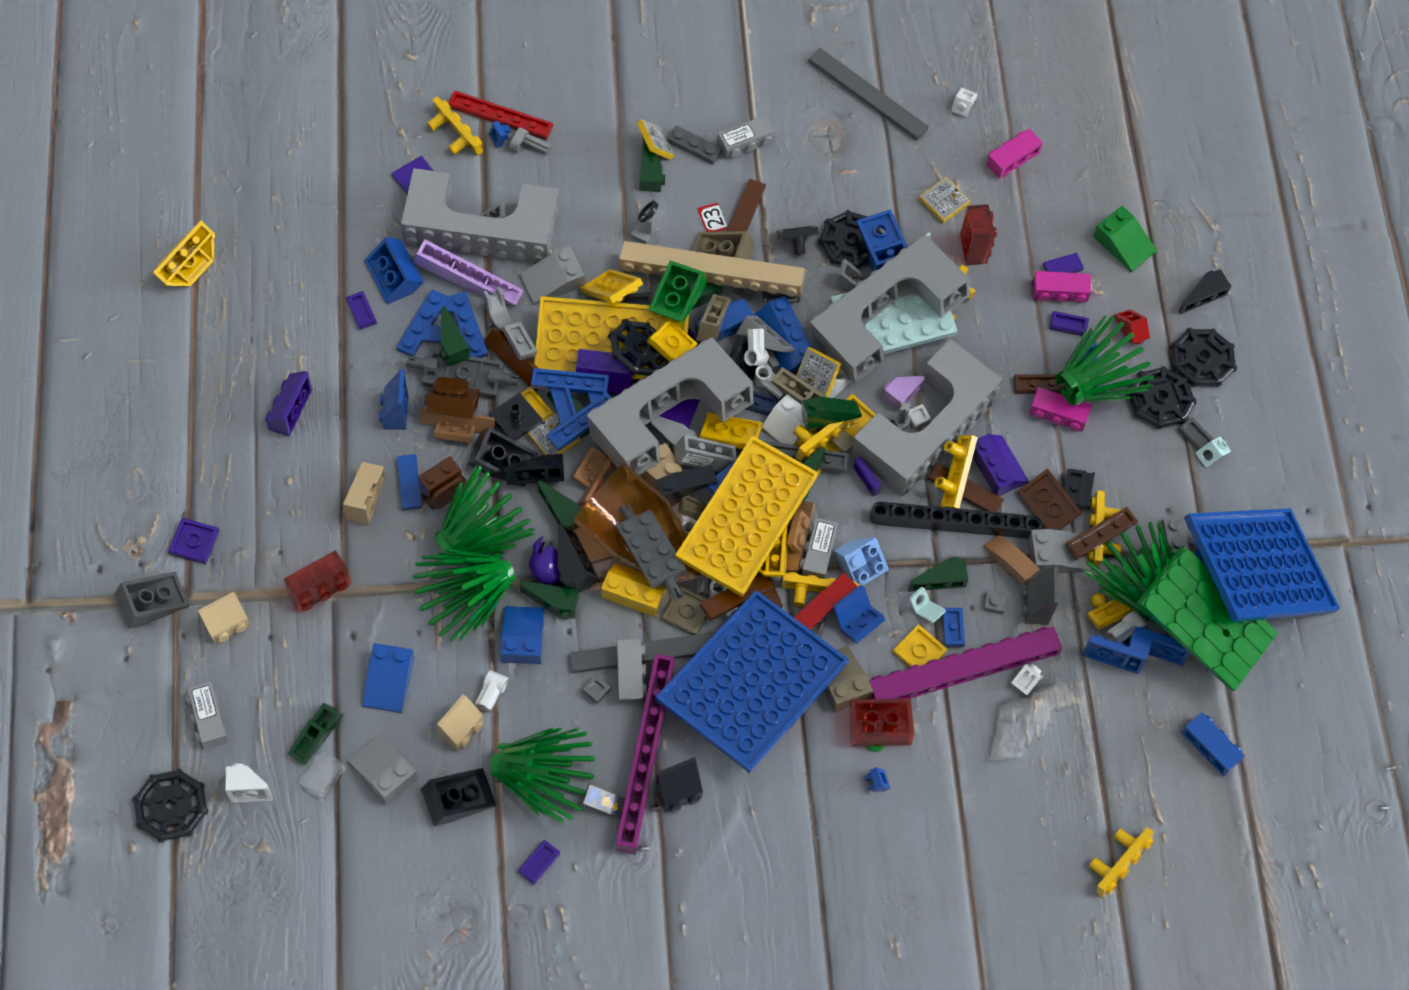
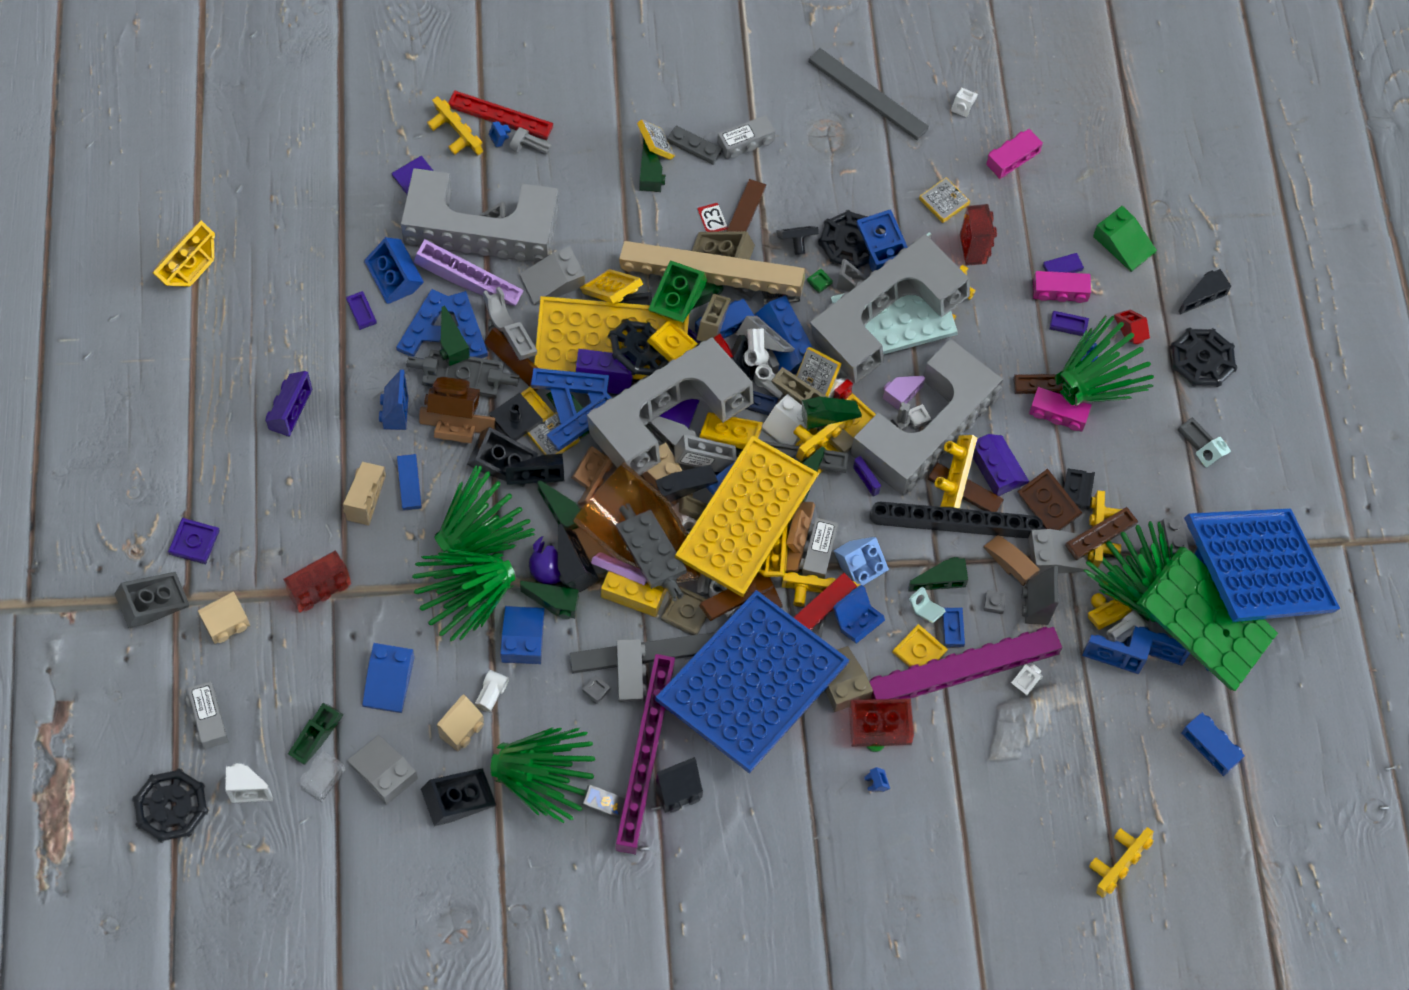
reddish brown brick [418,456,467,510] -> none
dark purple tile [518,840,560,885] -> none
light grey piece [631,201,664,244] -> none
black plate [1126,366,1197,429] -> none
none -> lavender tile [591,552,647,585]
none -> red plate [714,334,733,358]
none -> green tile [807,269,833,293]
none -> red plate [833,379,853,400]

